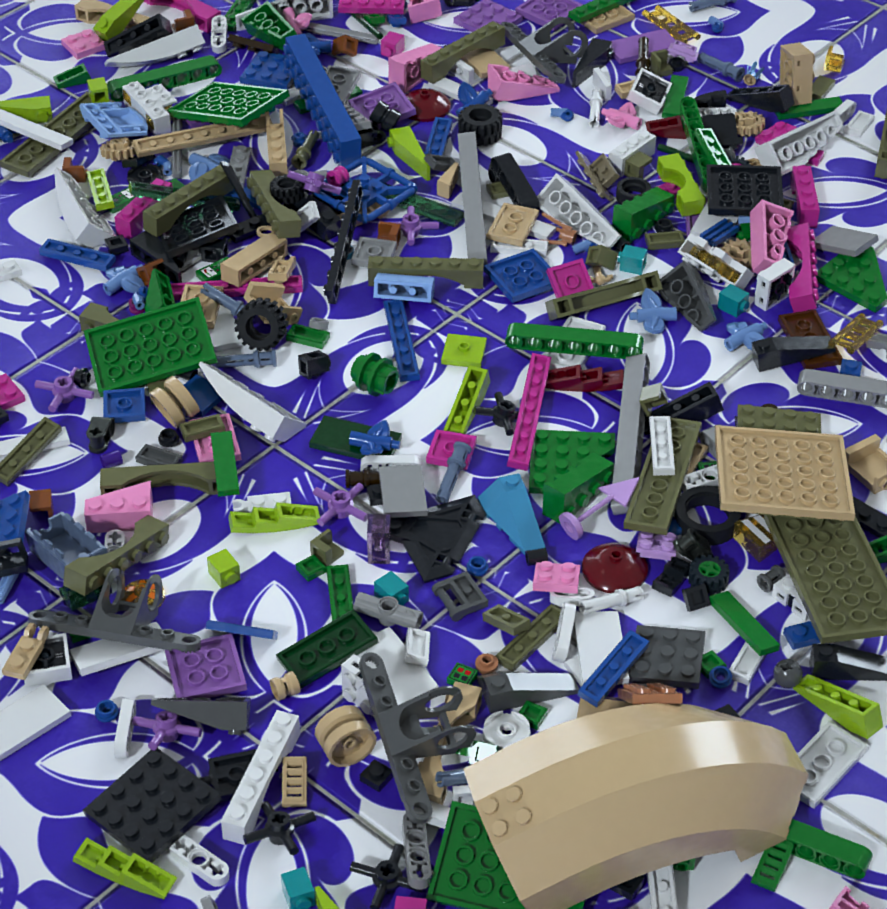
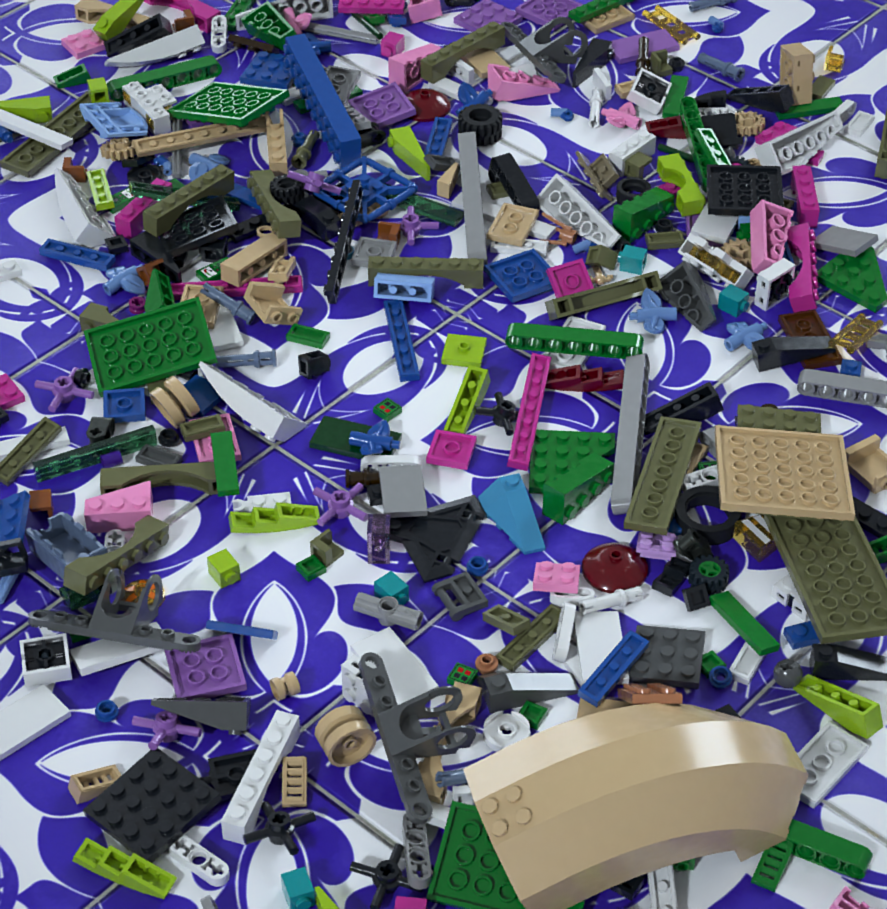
tan hinge [2,623,50,680] -> none
white beam [114,699,136,758] -> none
arm [132,286,148,310] -> none
black piece [220,161,257,218] -> none
light grey plate [229,145,251,188] -> none
black tyre [234,297,288,352] -> none
dark green tile [276,609,379,689] -> none
white tile [297,201,320,232] -> none
light grey tile [309,317,329,330] -> none
dark pink wheel [326,166,350,187] -> none
green tile [326,564,353,621] -> none
dark orange panel [332,35,358,57] -> none
green piece [350,352,399,397] -> none
black plate [360,759,394,792] -> none
black wheel [369,100,402,132] -> none
white tile [404,627,430,667] -> none
sand blue pin [435,441,472,504] -> none
plate [456,740,499,765] -> none
black hinge [525,548,548,566] -> none
lavender piece [559,477,640,540] -> none
panel [639,383,669,417] -> none
white tile [649,416,675,476] -> none
lavender piece [667,40,699,63] -> none
blue tile [700,218,739,247] -> none
piece [743,61,764,86] -> none
dark grey bush [757,565,786,593] -> none
none -> clear green plate [32,425,157,483]
none -> tan slope [68,764,122,804]
none -> green tile [373,398,402,422]

